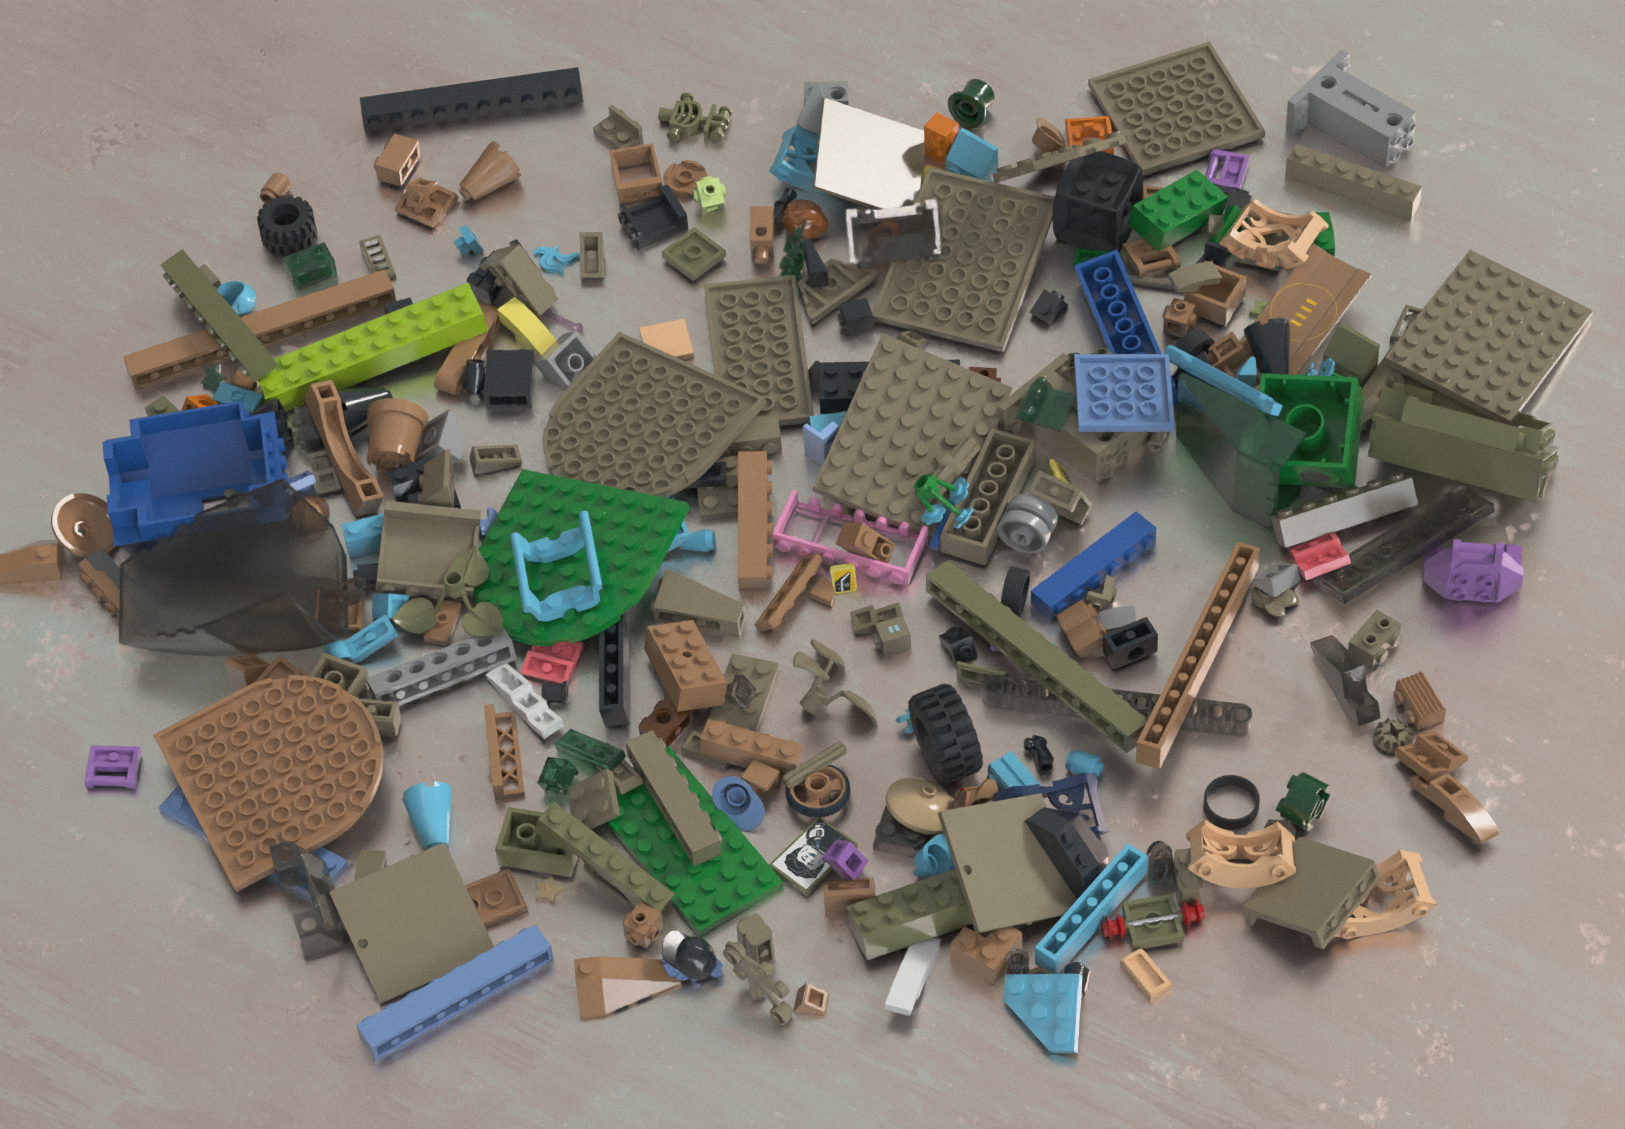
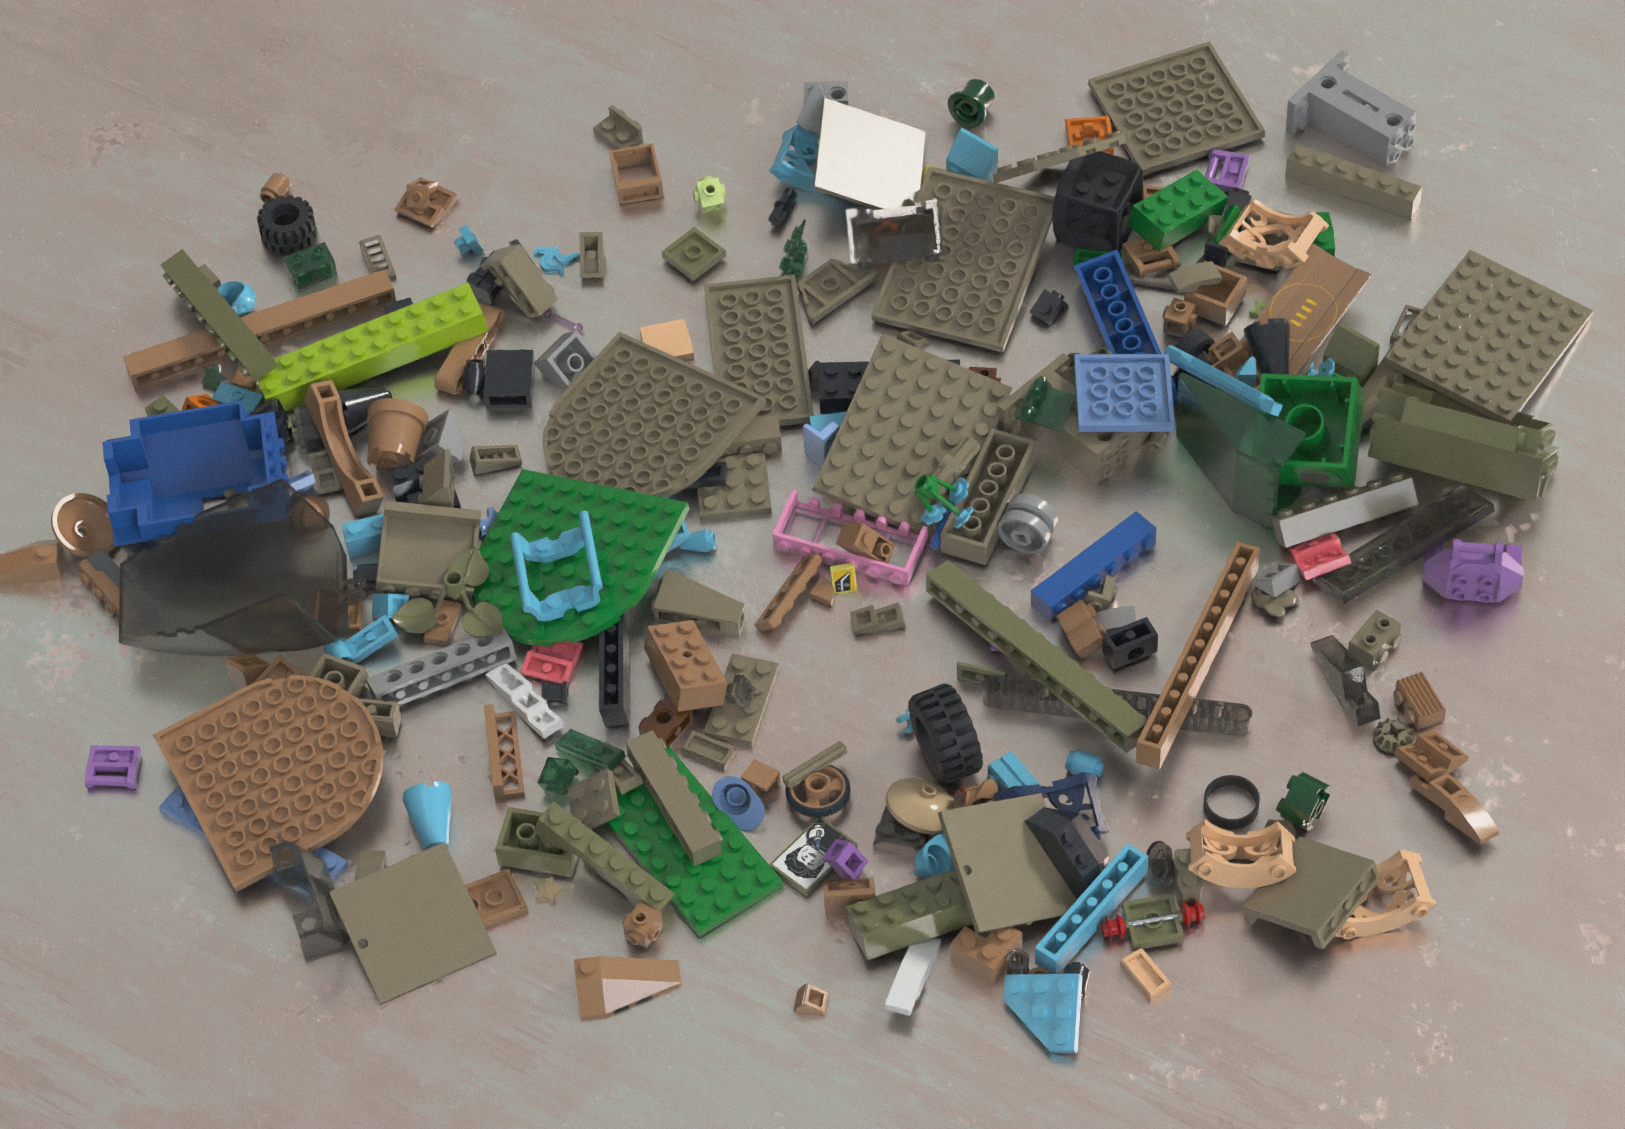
medium blue brick [356,924,554,1060] -> none
black brick [360,67,583,132] -> none
medium nougat brick [374,134,421,186] -> none
medium nougat cone [459,141,522,201] -> none
light yellow slope [497,297,556,358] -> none
black panel [617,184,688,248] -> none
olive piece [658,93,732,142] -> none
black hair [661,931,723,981] -> none
medium nougat tile [663,160,708,199] -> none
medium nougat brick [700,719,803,778] -> none
dark tan plant [723,941,793,1025] -> none
dark tan brick [736,913,775,964] -> none
medium nougat brick [738,451,772,589] -> none
medium nougat torso [750,206,775,264] -> none
dark orange hair [782,199,828,242] -> none
dark tan plant [793,639,877,725] -> none
black slope [803,238,829,288] -> none
black brick [837,298,873,335] -> none
dark tan brick [872,616,911,657] -> none
orange brick [924,112,959,167] -> none
black bracket [939,627,978,665] -> none
black tyre [1001,566,1031,614] -> none
black arm [1024,735,1054,773] -> none
dark tan panel [1028,471,1092,525] -> none
medium nougat piece [1032,118,1066,155] -> none
light yellow slope [1049,459,1073,486] -> none

